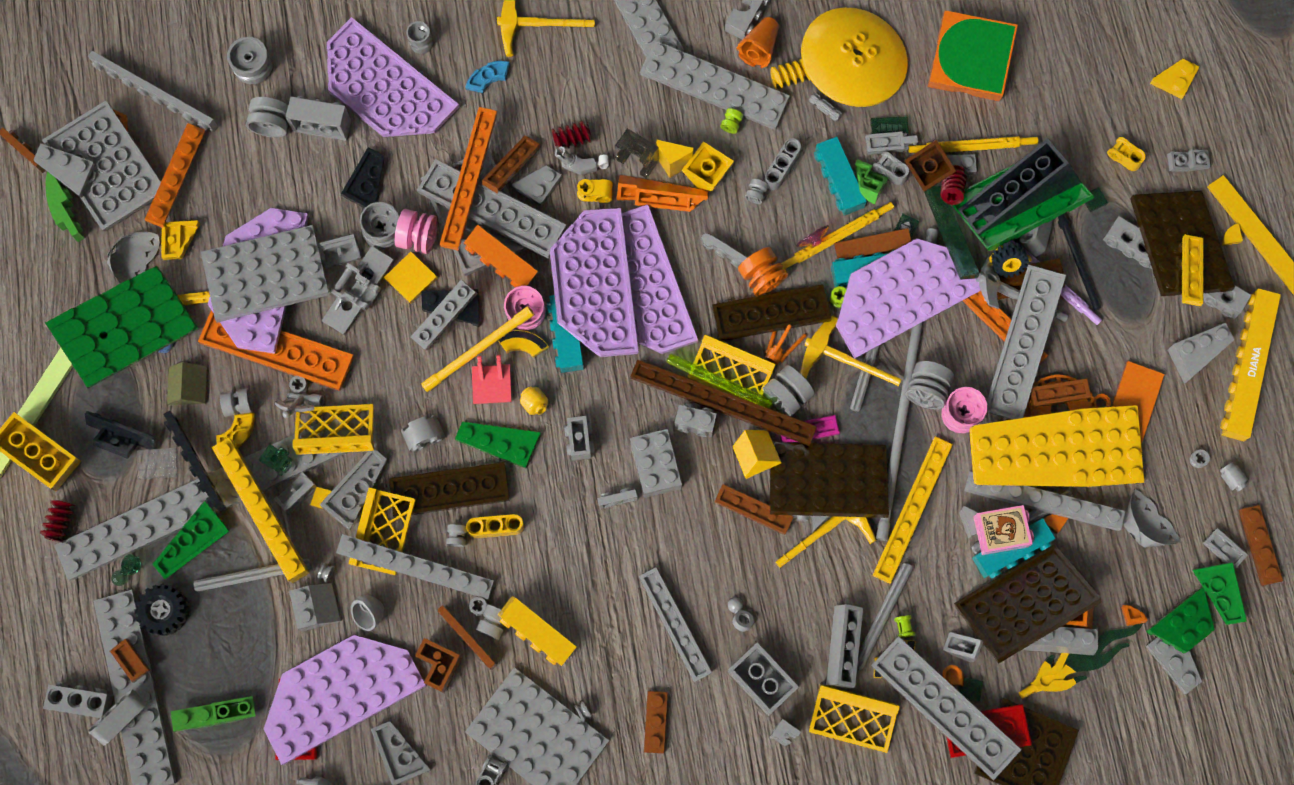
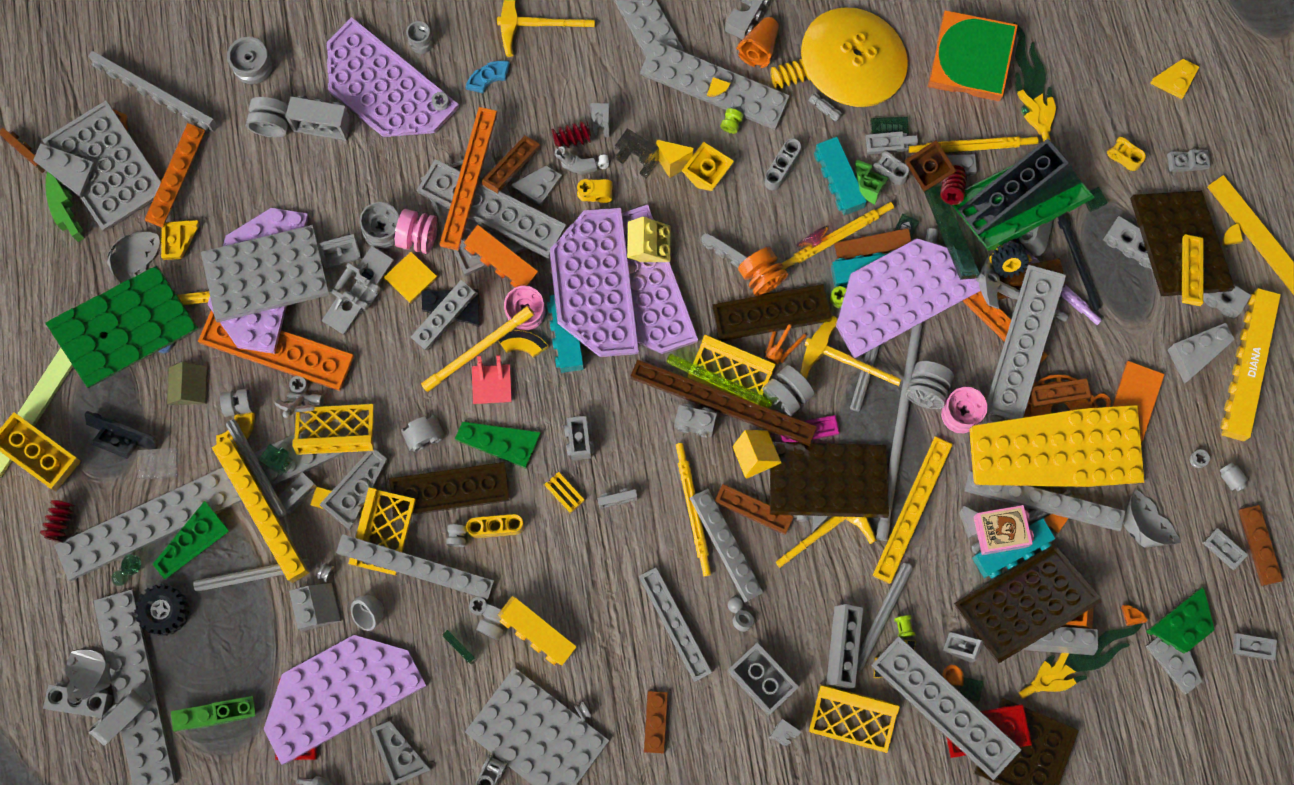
dark orange tile [110,638,150,683] -> none
black plate [163,410,226,512] -> none
black wing [341,147,384,208] -> none
dark orange brick [415,638,462,693] -> none
dark orange tile [437,605,497,670] -> none
yellow head [520,387,548,415] -> none
orange wedge [617,175,708,212] -> none
light grey brick [630,429,682,498] -> none
light grey wheel [745,179,768,204] -> none
green wing [1192,562,1247,625] -> none
none -> light grey piece [65,650,111,704]
none -> light grey axle [226,419,286,518]
none -> light grey bush [432,92,449,111]
none -> clear green tile [442,630,477,665]
none -> yellow tile [544,472,585,514]
none -> light grey hinge [590,103,610,137]
none -> light yellow slope [627,217,671,262]
none -> yellow axle [676,443,711,577]
none -> light grey plate [690,489,763,602]
none -> yellow tile [707,77,730,97]
none -> piece [1013,22,1056,142]
none -> light grey plate [1233,633,1277,661]

